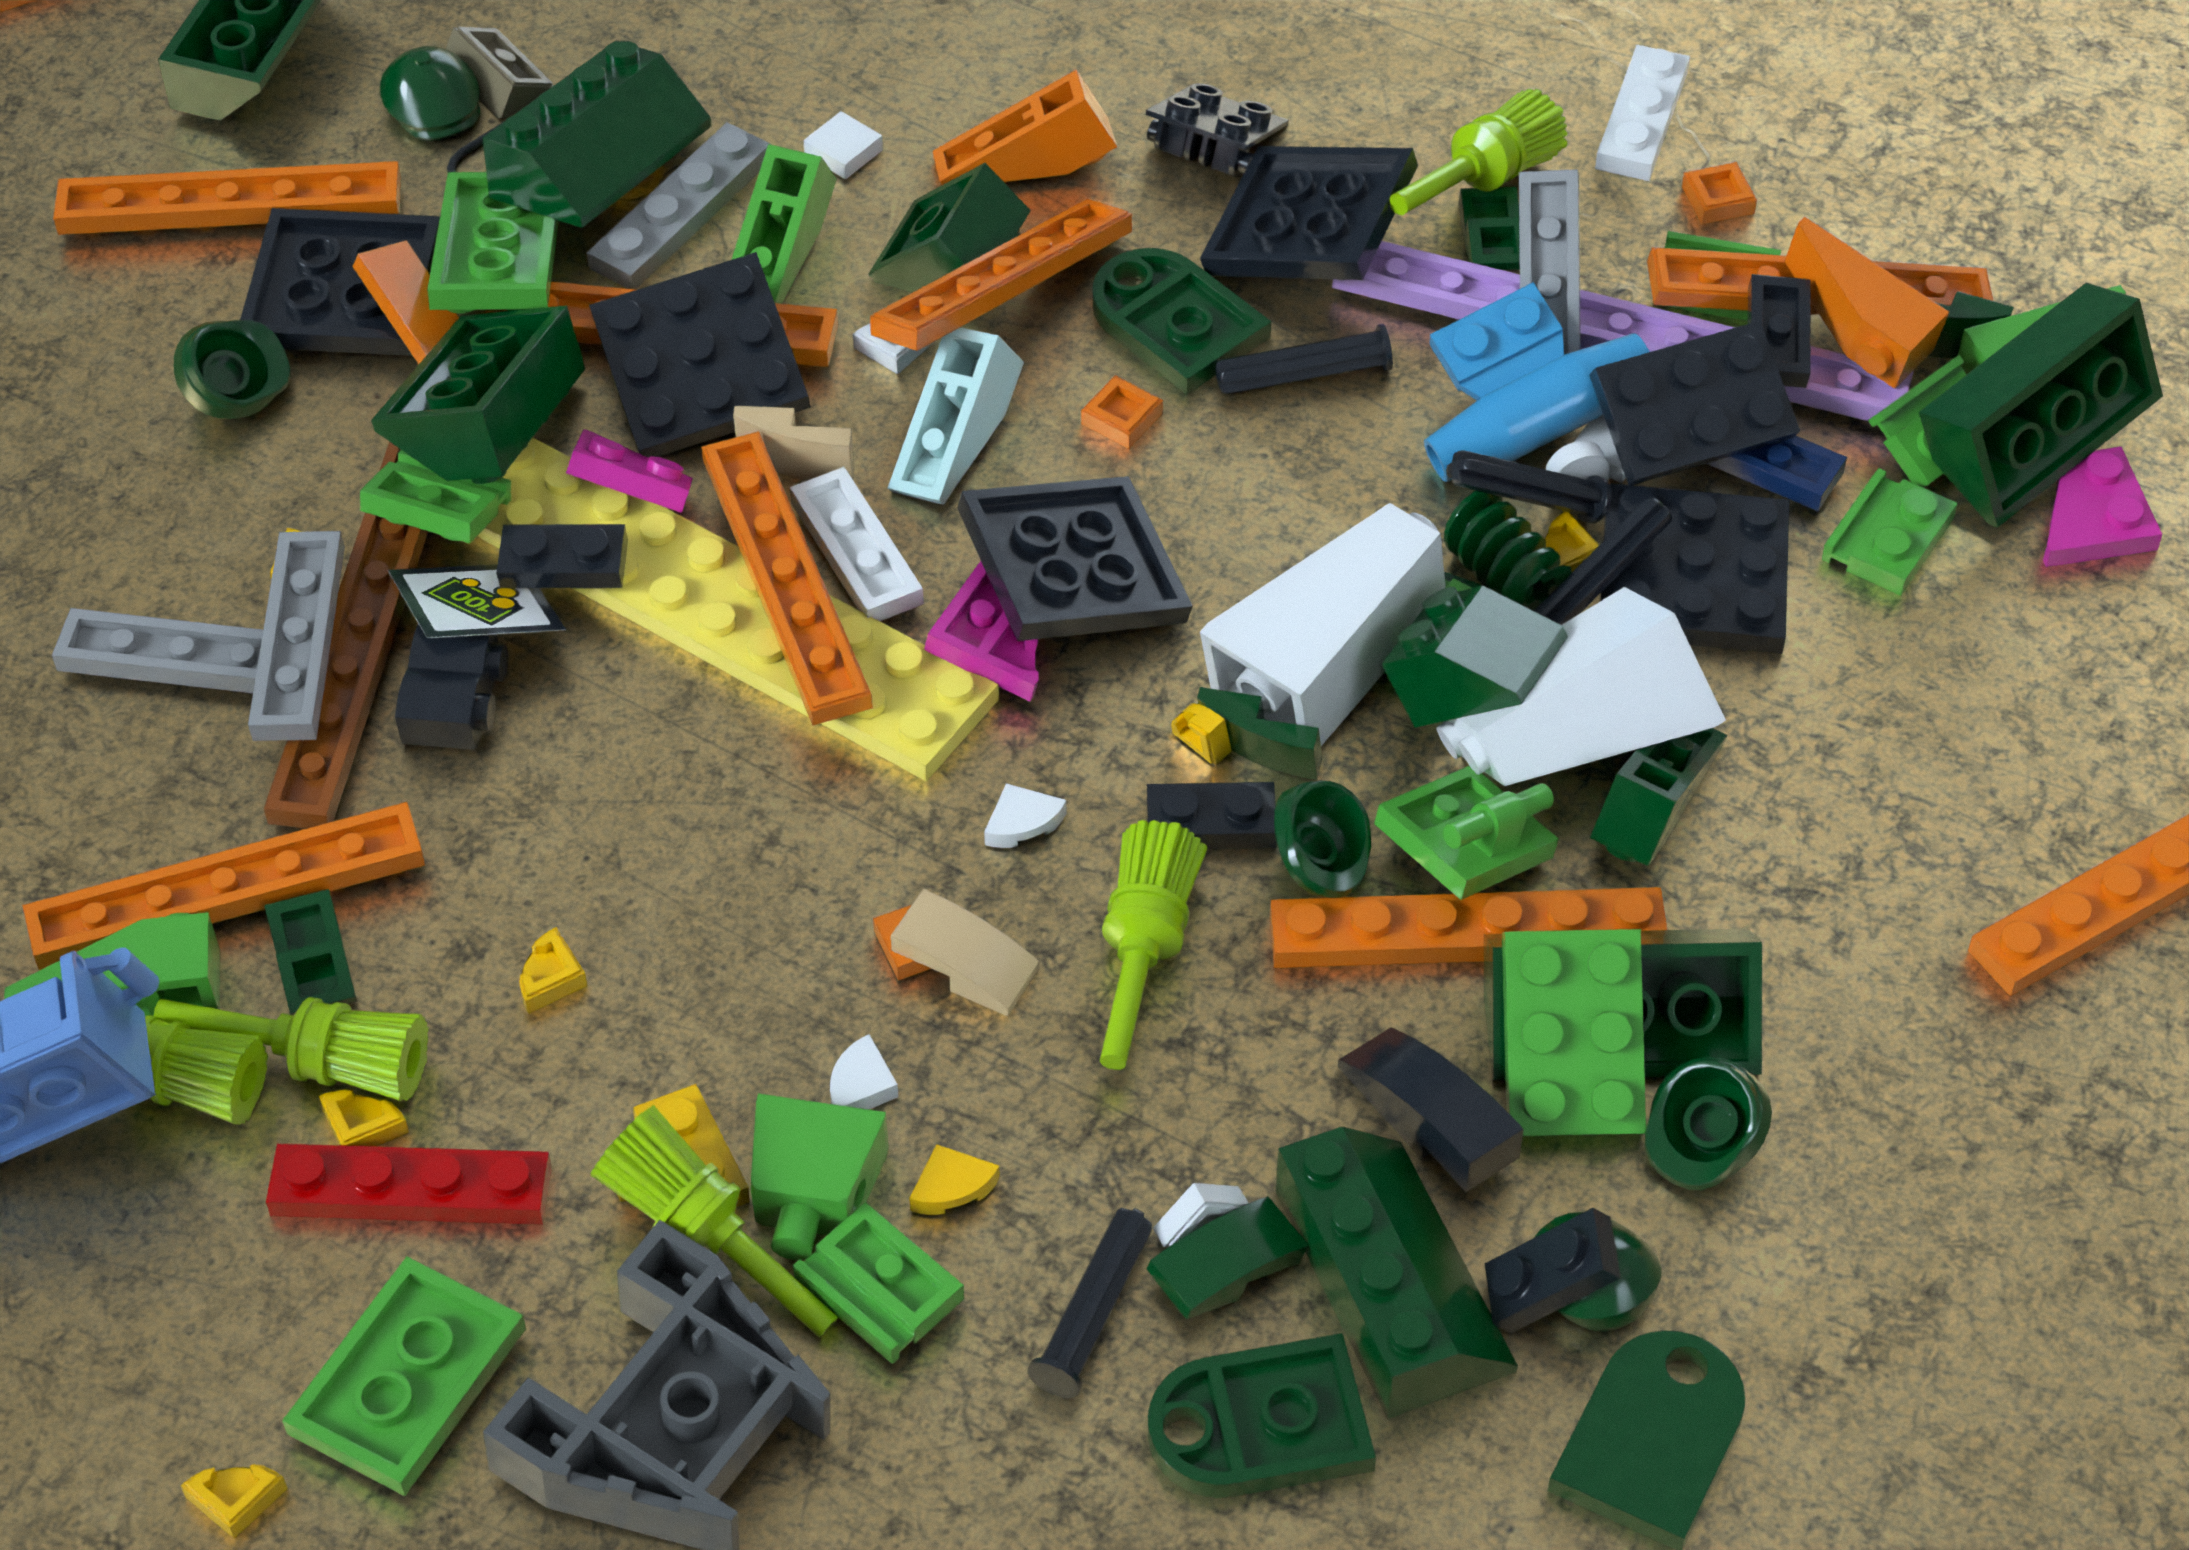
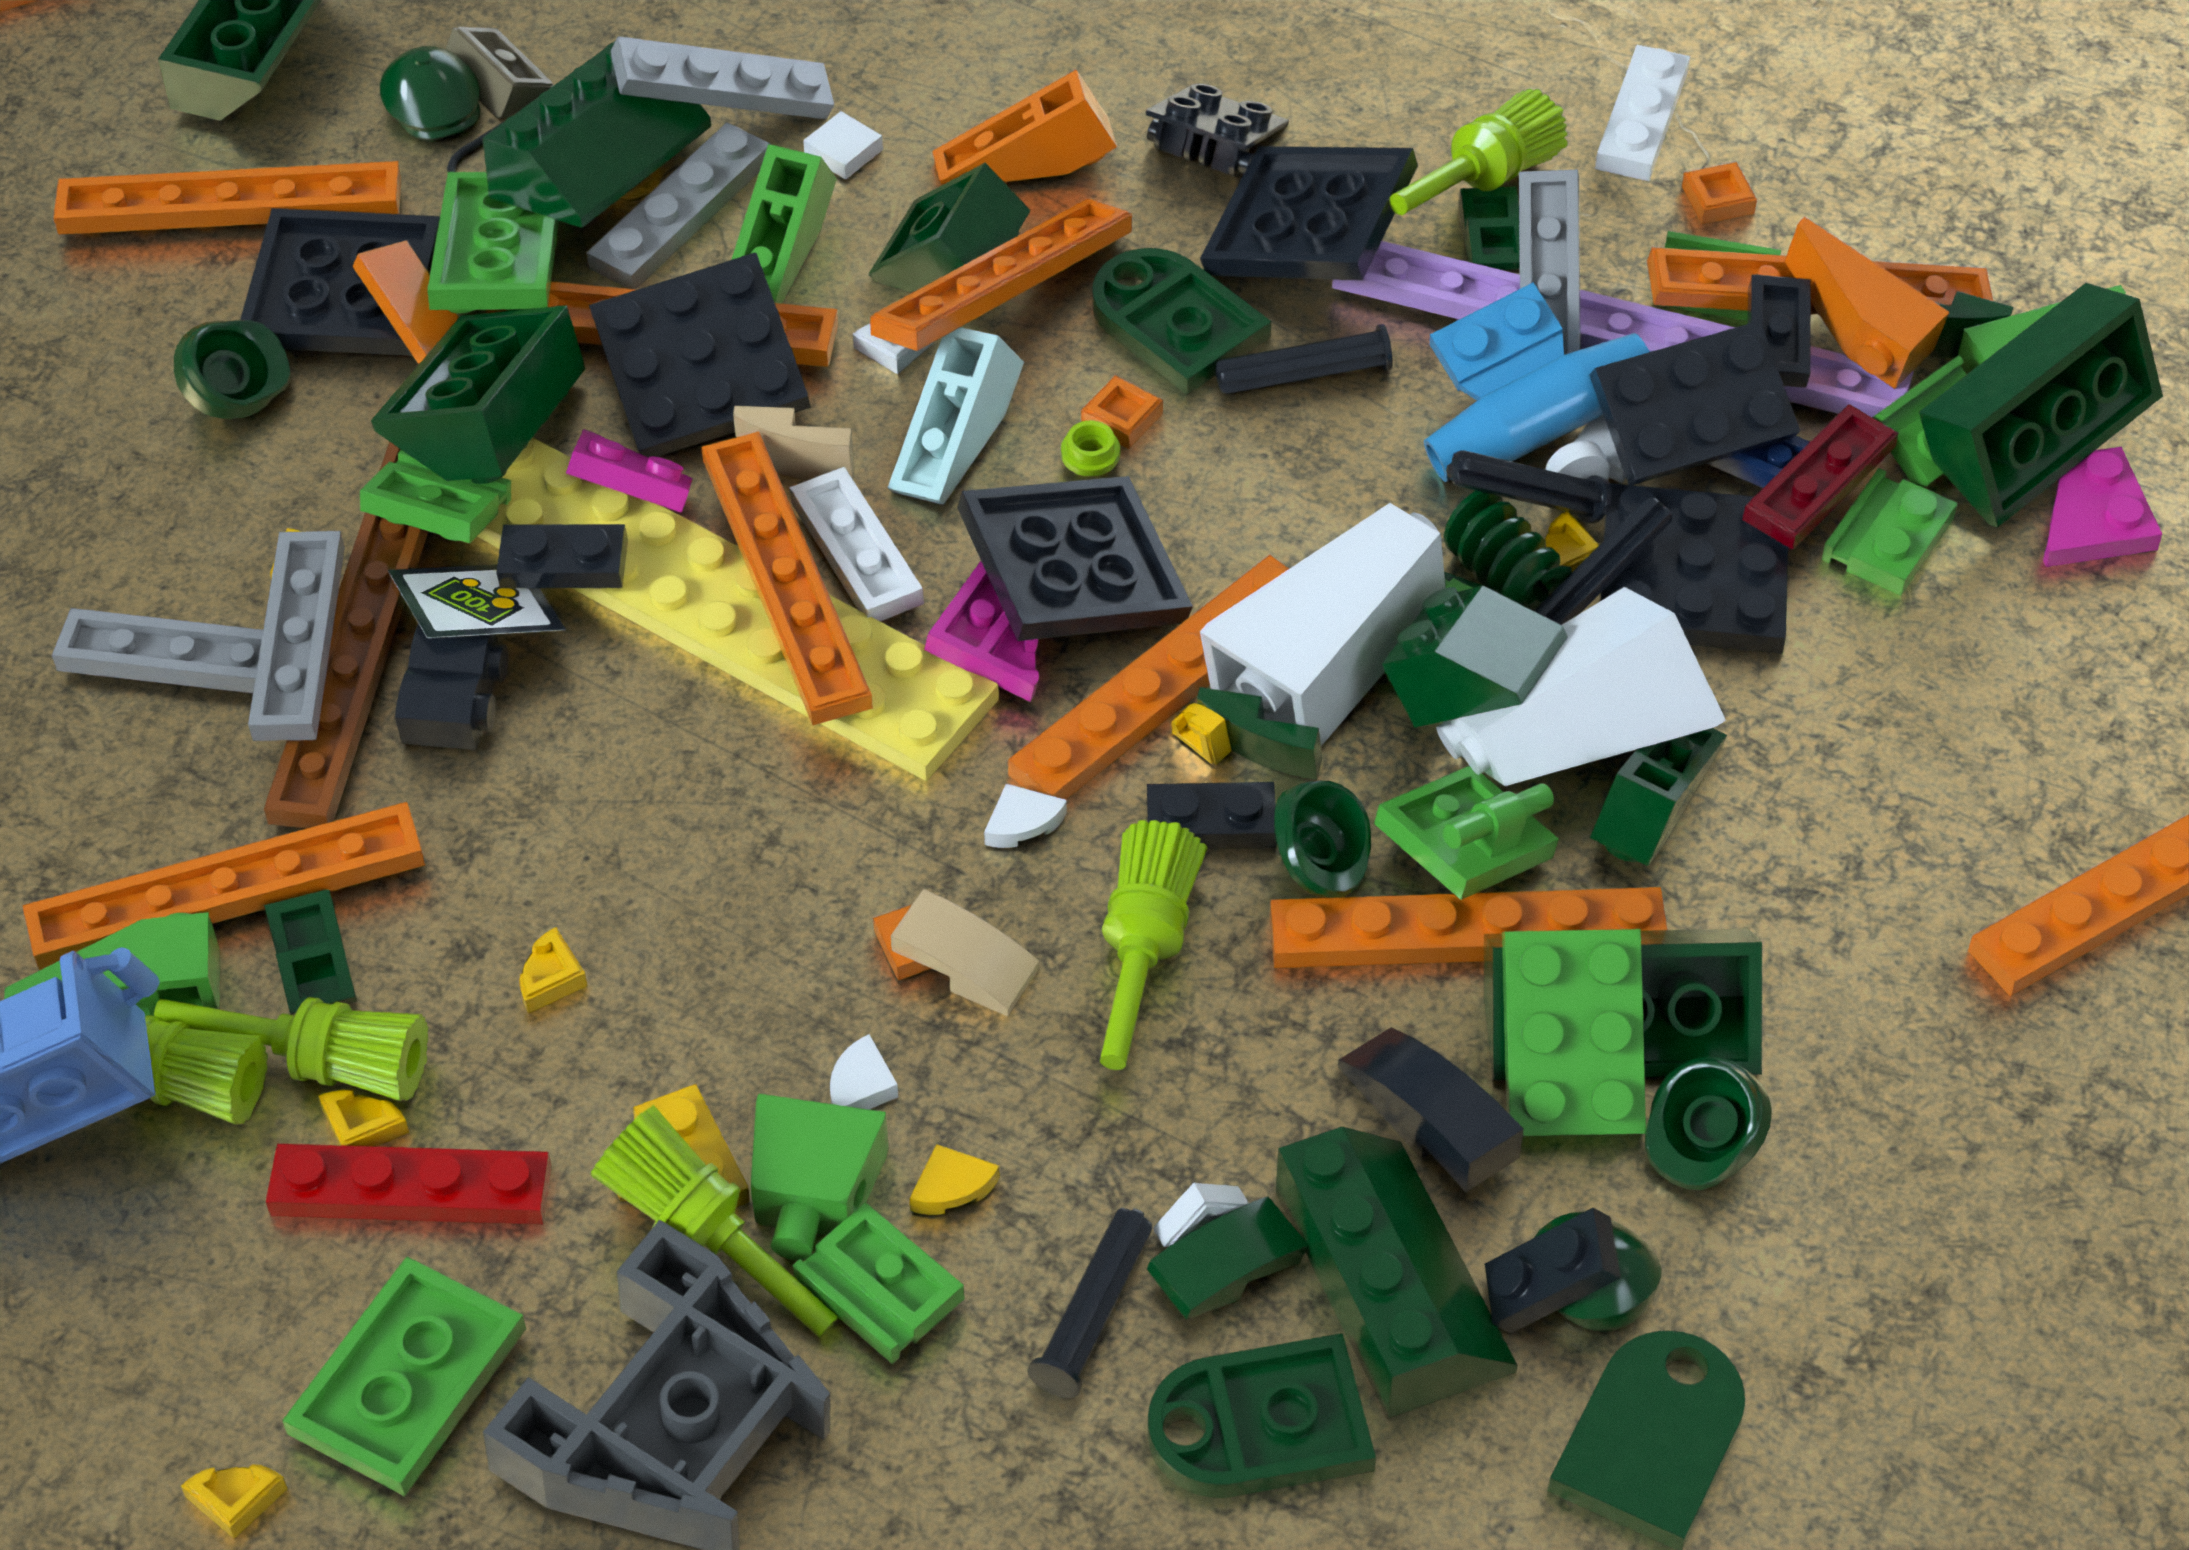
none -> light grey plate [611,36,834,120]
none -> orange plate [1008,555,1289,800]
none -> lime plate [1061,420,1120,476]
none -> dark red tile [1742,404,1899,550]

